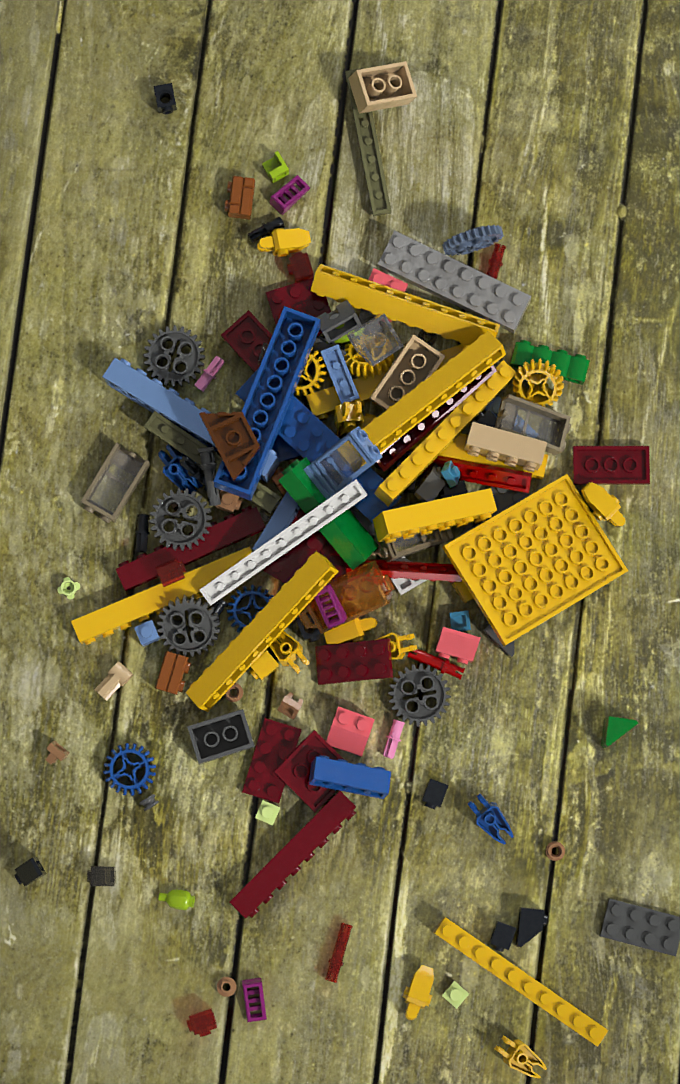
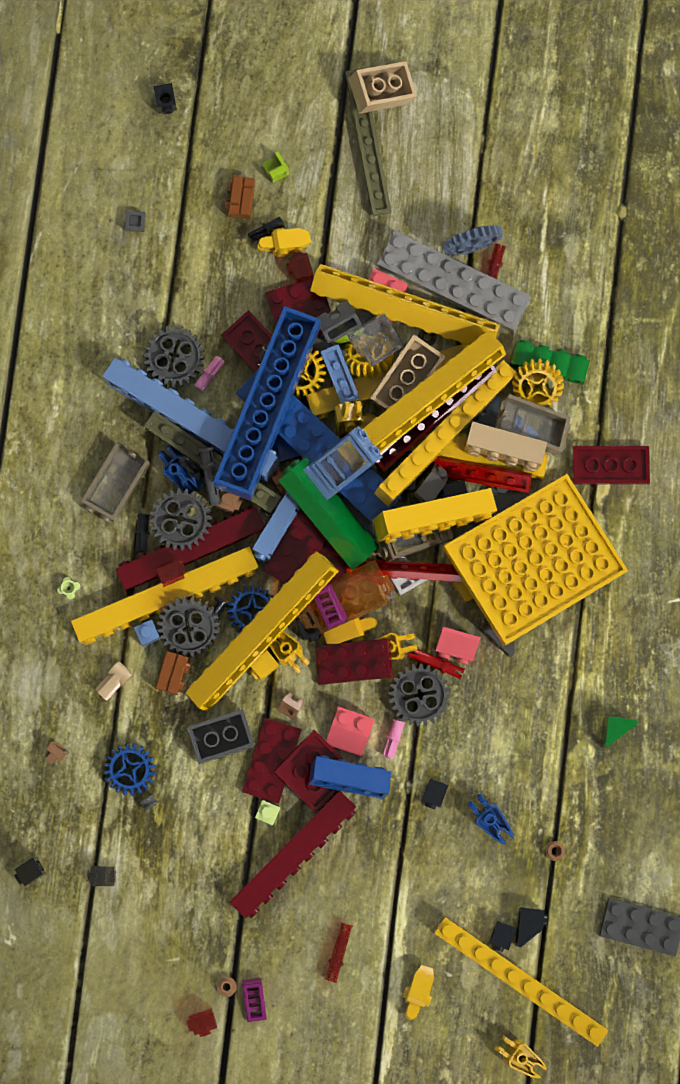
lime plant [158,890,195,910] -> none
reddish brown wing [199,412,260,481] -> none
white plate [200,479,368,606] -> none
medium nougat plate [224,683,243,702] -> none
magenta slope [269,175,310,215] -> none
dark azure plate [441,460,461,488] -> none
yellowish green plate [441,981,469,1009] -> none
dark azure plate [449,611,471,631] -> none
yellow hinge [581,482,625,527] -> none
none -> dark grey plate [125,211,146,232]

